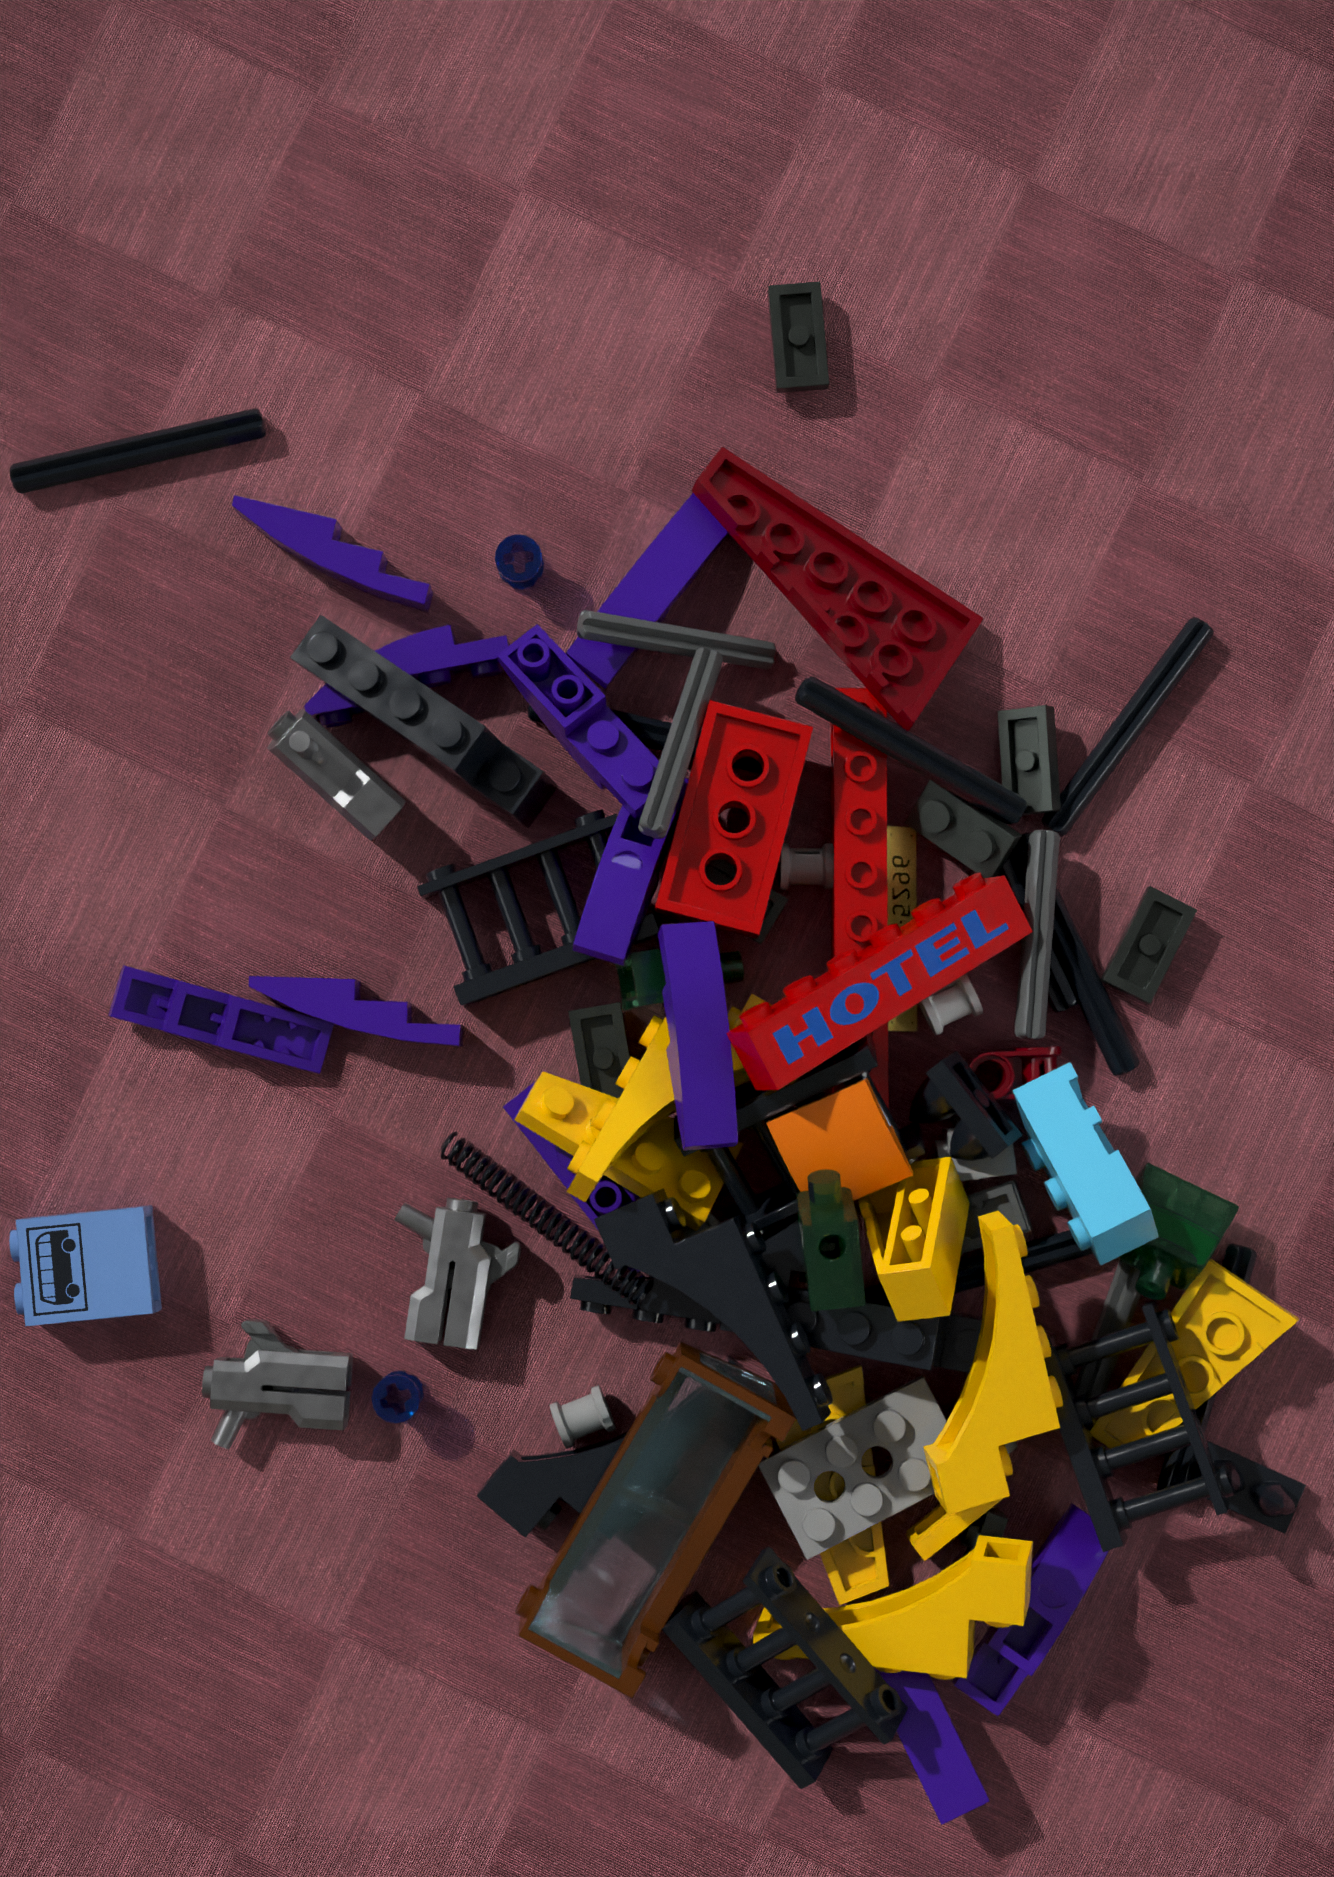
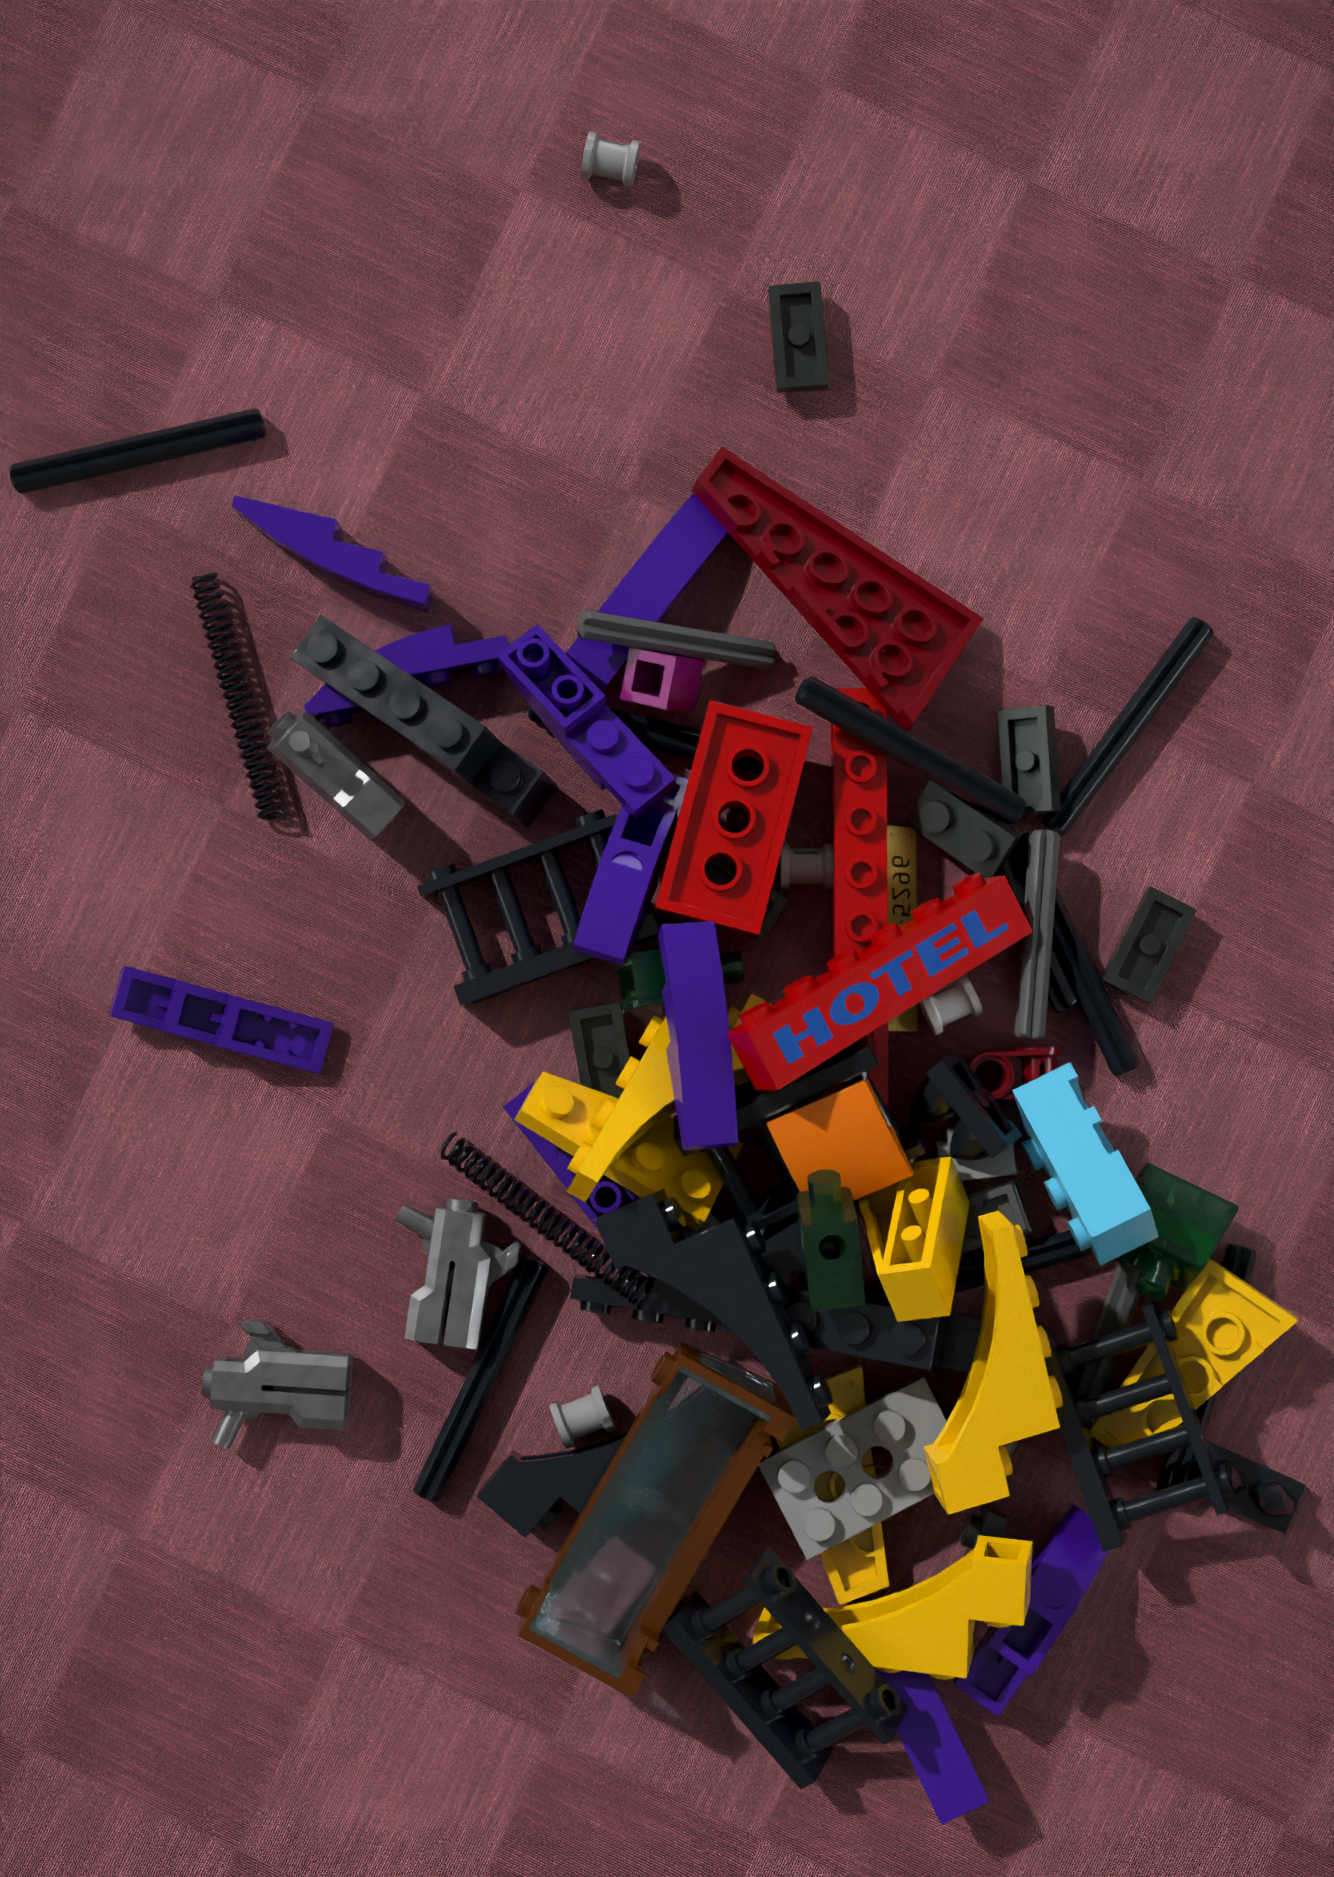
medium blue brick [9,1205,162,1326] -> none
dark purple slope [249,976,464,1047] -> none
clear blue bush [372,1370,424,1423] -> none
clear blue bush [495,534,544,590] -> none
dark grey axle [638,647,723,839] -> none
yellow tile [905,1498,1003,1561] -> none
none -> black piece [190,572,288,820]
none -> black axle [414,1256,548,1503]
none -> light grey bush [581,131,641,188]
none -> magenta brick [620,647,704,711]

